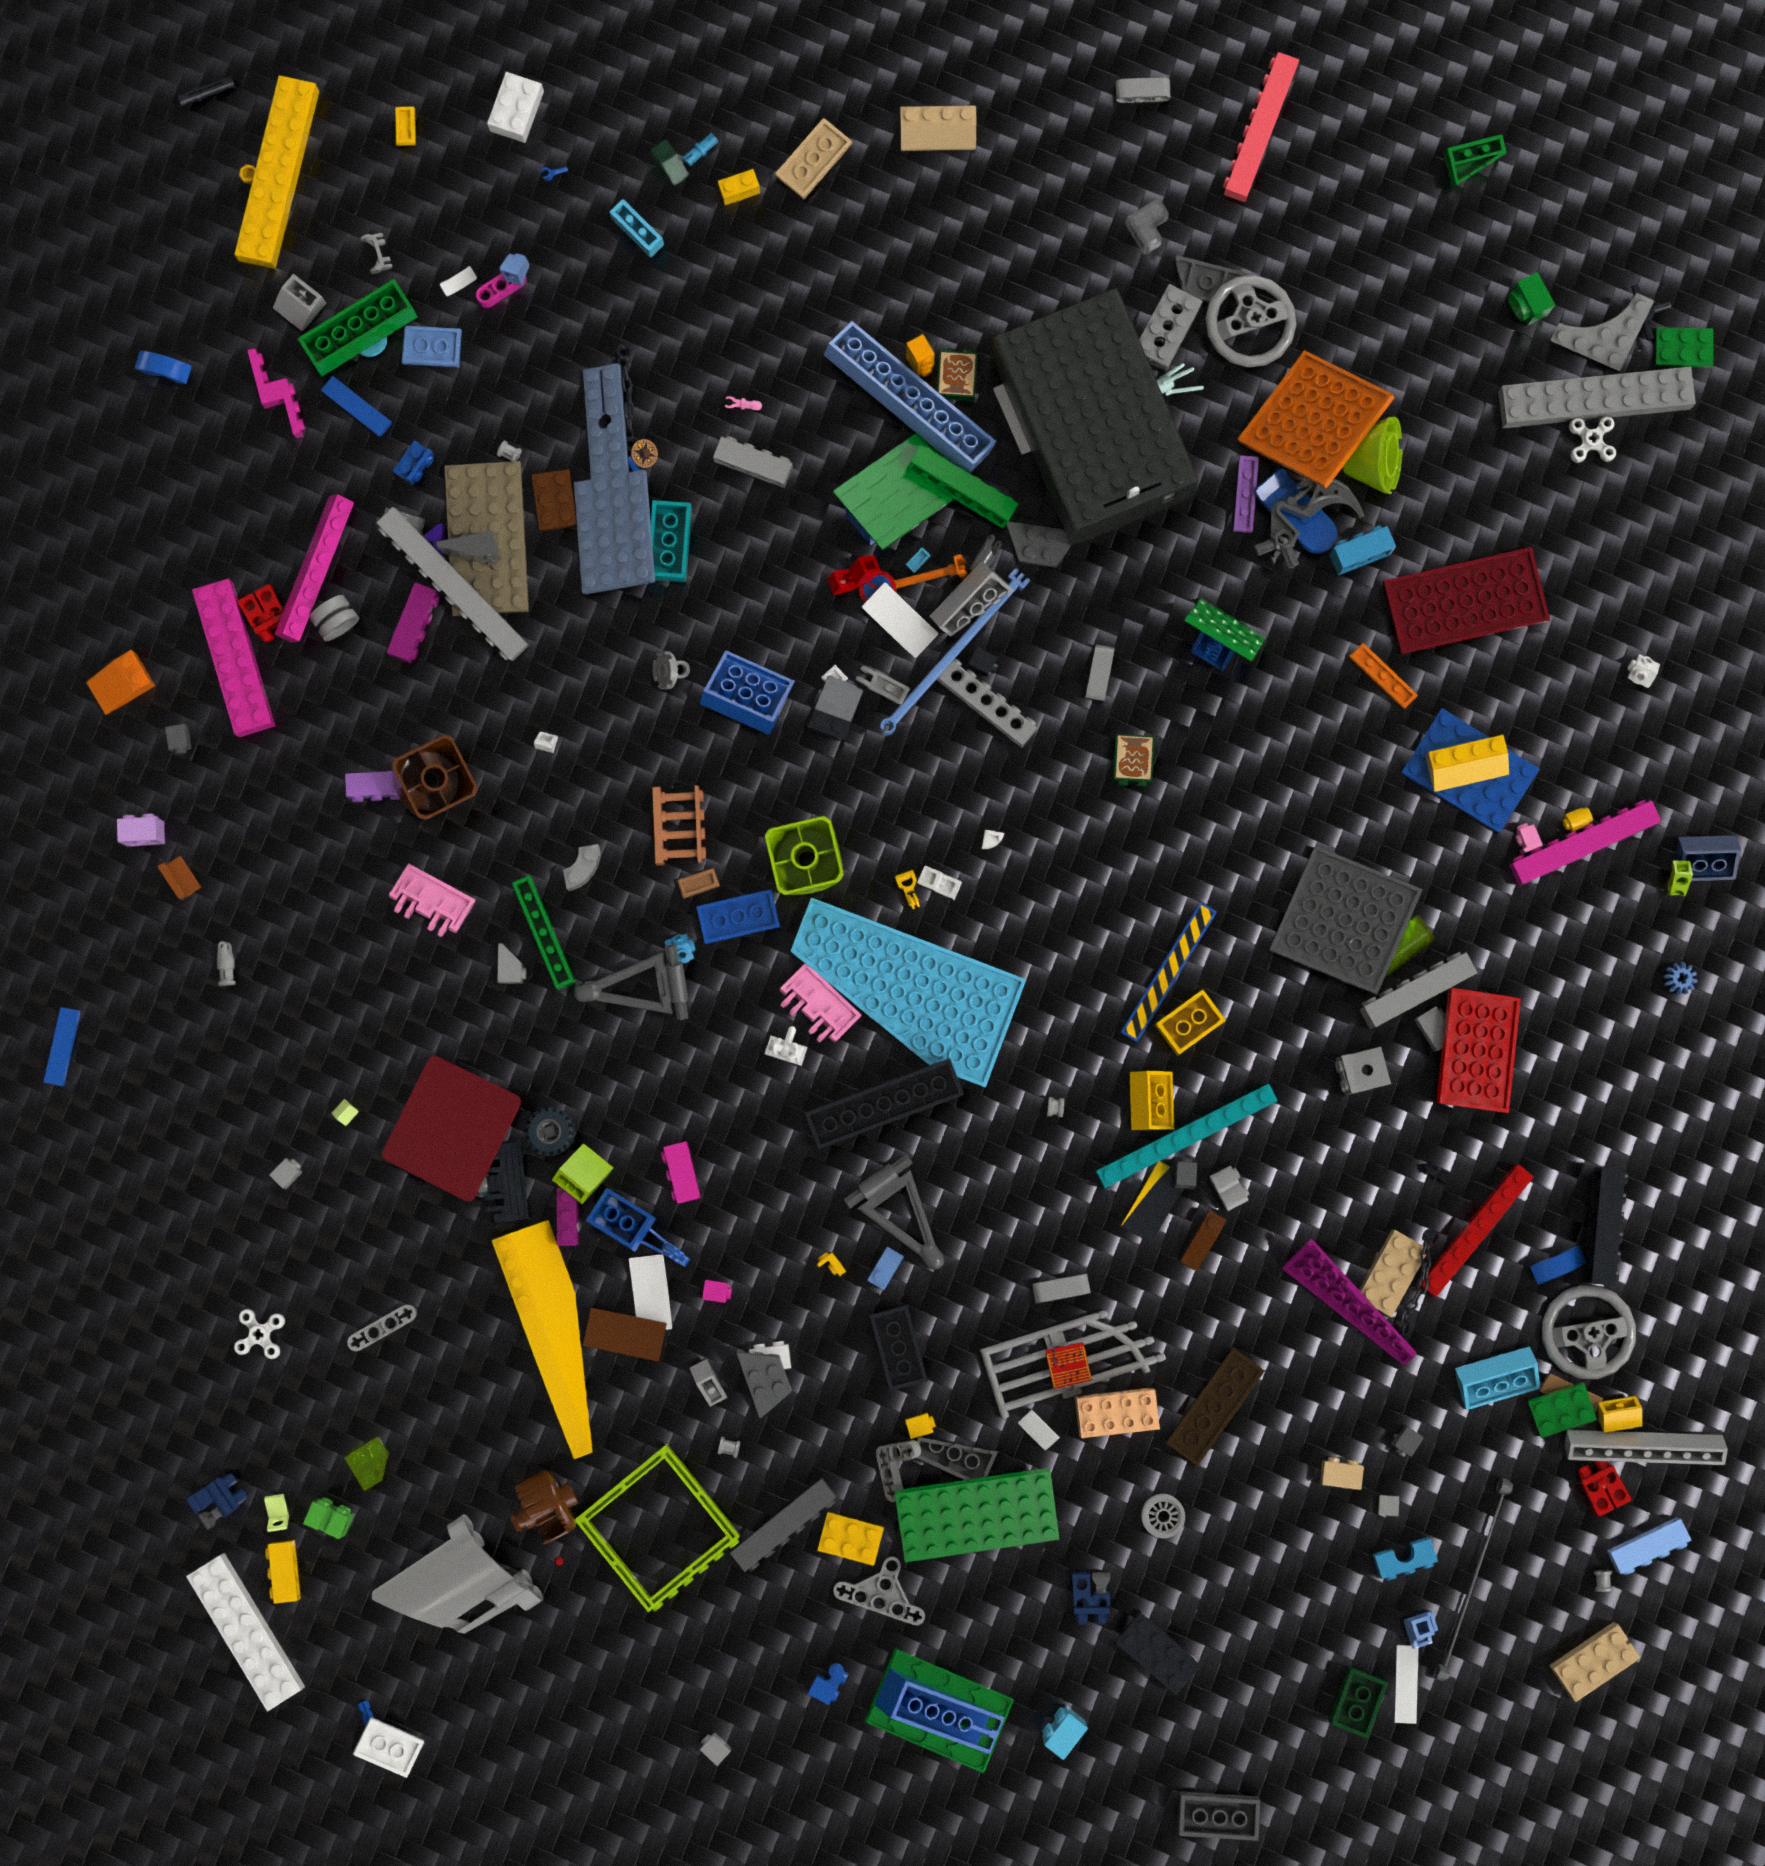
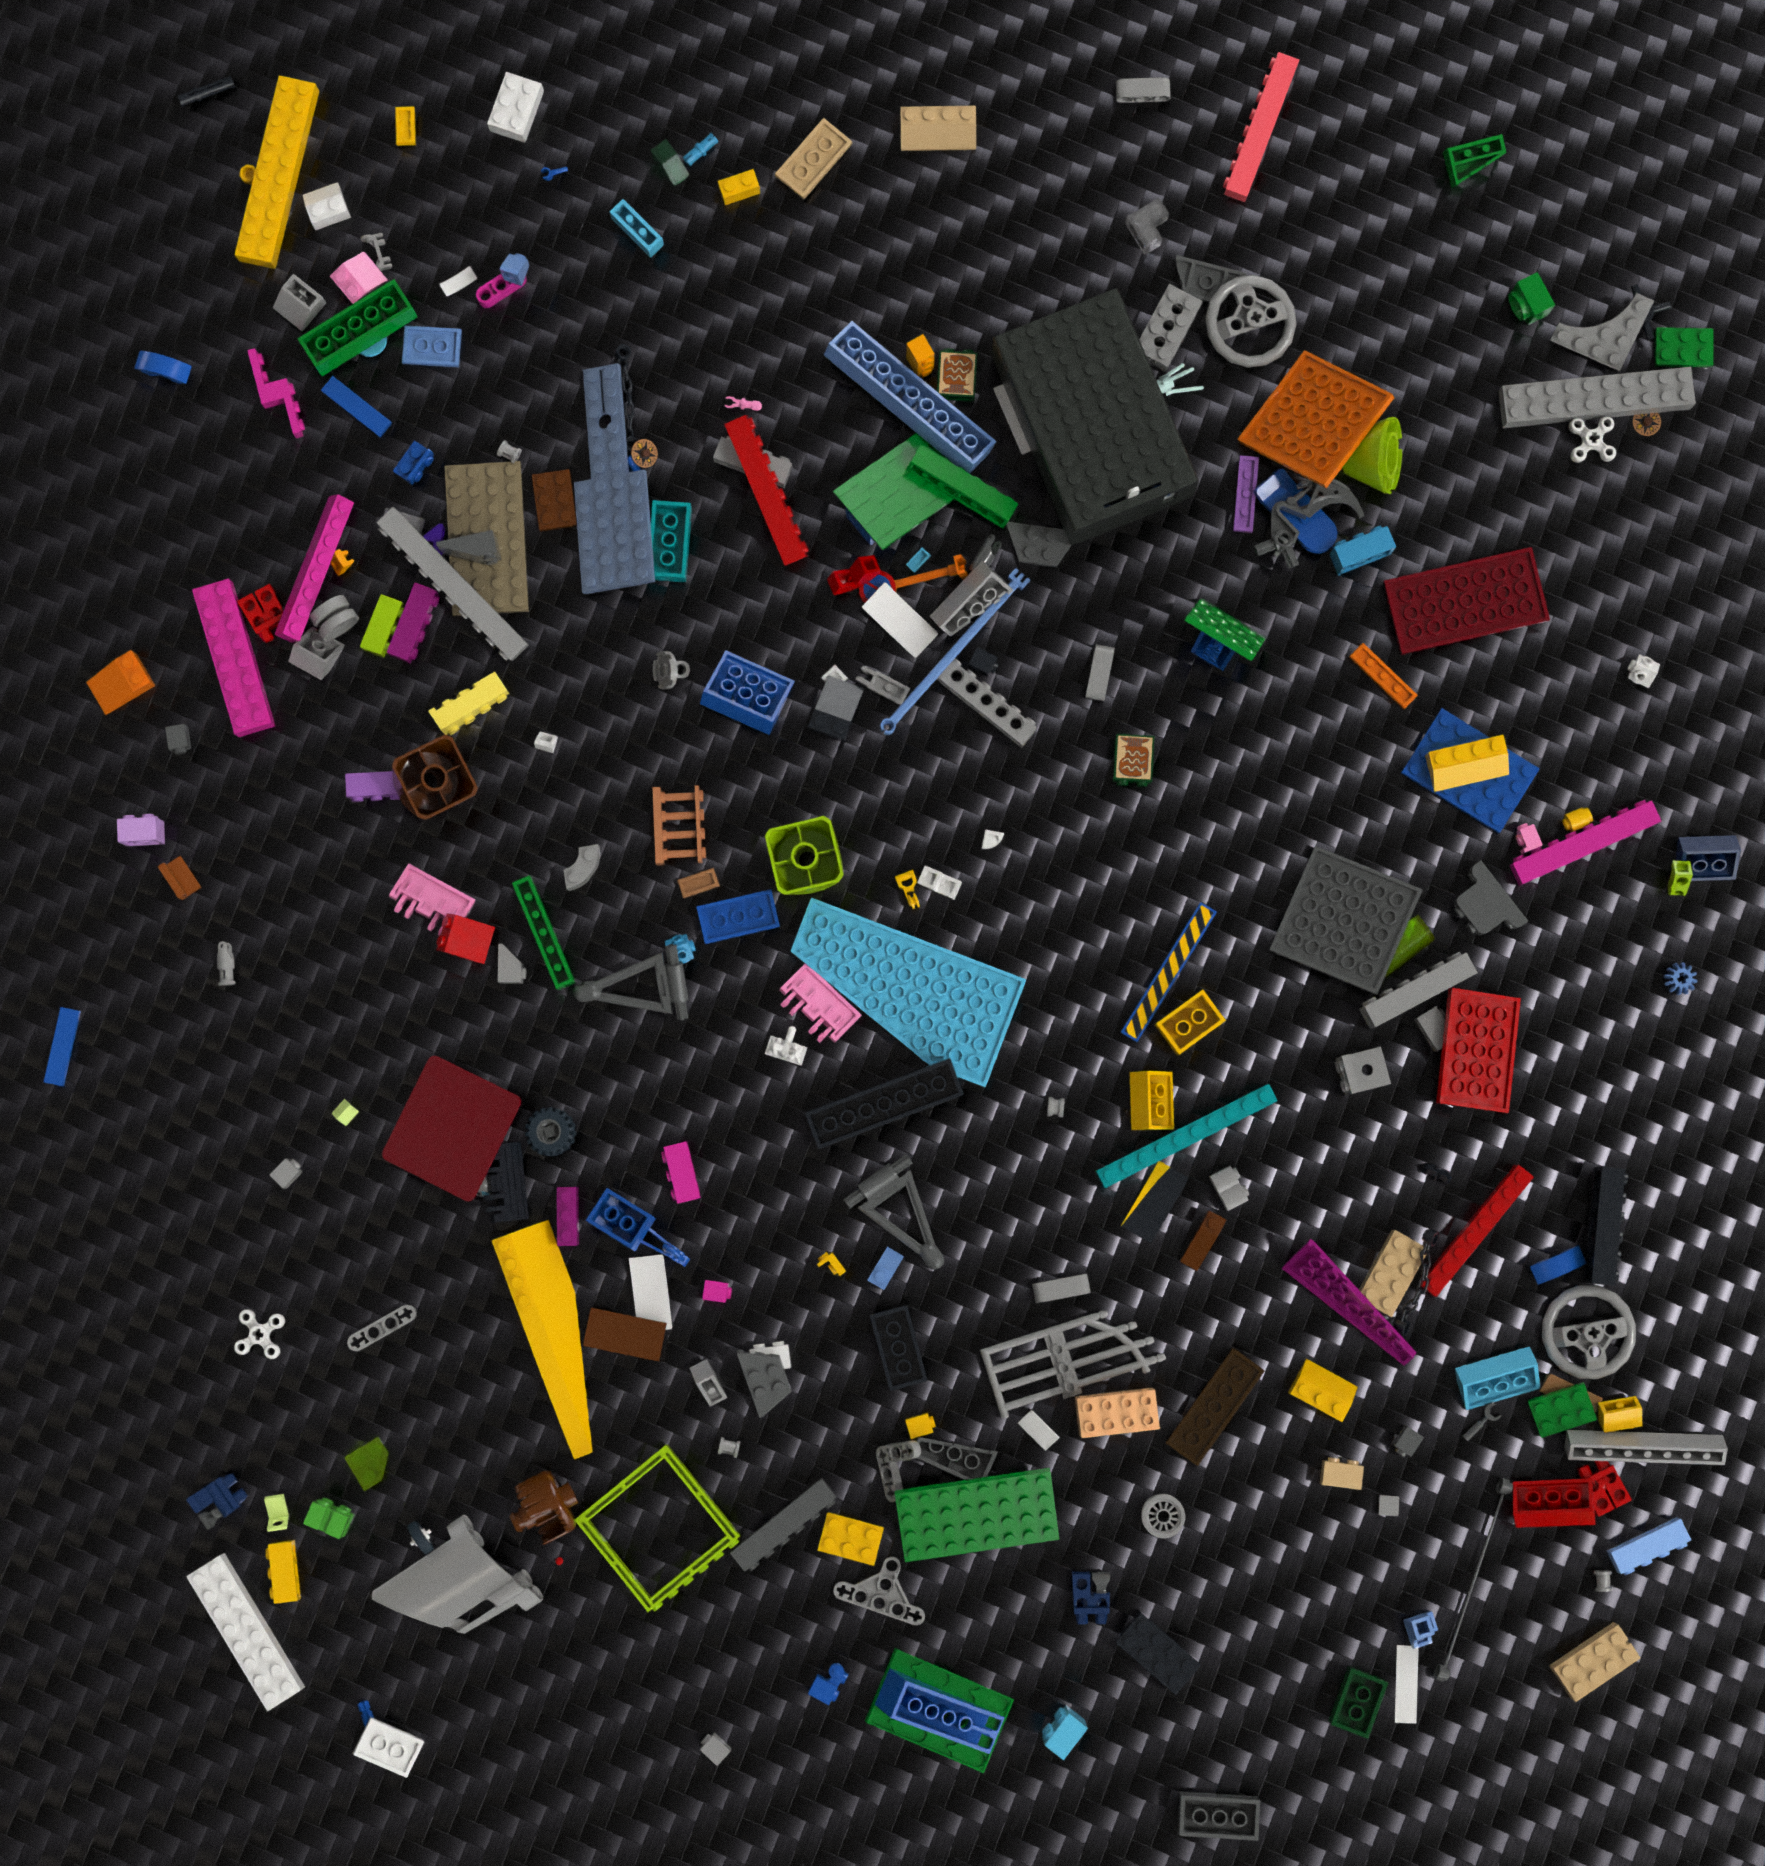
lime brick [552,1143,613,1204] -> none
red tile [1045,1342,1092,1389] -> none
dark grey brick [1174,1159,1197,1189] -> none
dark azure arch [1372,1537,1438,1581] -> none
none -> light grey slope [288,627,345,680]
none -> white slope [303,182,351,230]
none -> bright pink slope [330,252,388,304]
none -> light orange tile [330,549,354,576]
none -> lime brick [360,594,405,658]
none -> black wheel [407,1521,434,1554]
none -> light yellow wedge [429,672,509,735]
none -> red brick [436,913,495,964]
none -> red brick [724,415,809,566]
none -> yellow slope [1288,1359,1358,1422]
none -> dark grey brick [1454,860,1528,935]
none -> dark grey piece [1463,1403,1502,1441]
none -> red slope [1513,1478,1595,1528]
none -> piece [1633,413,1661,436]

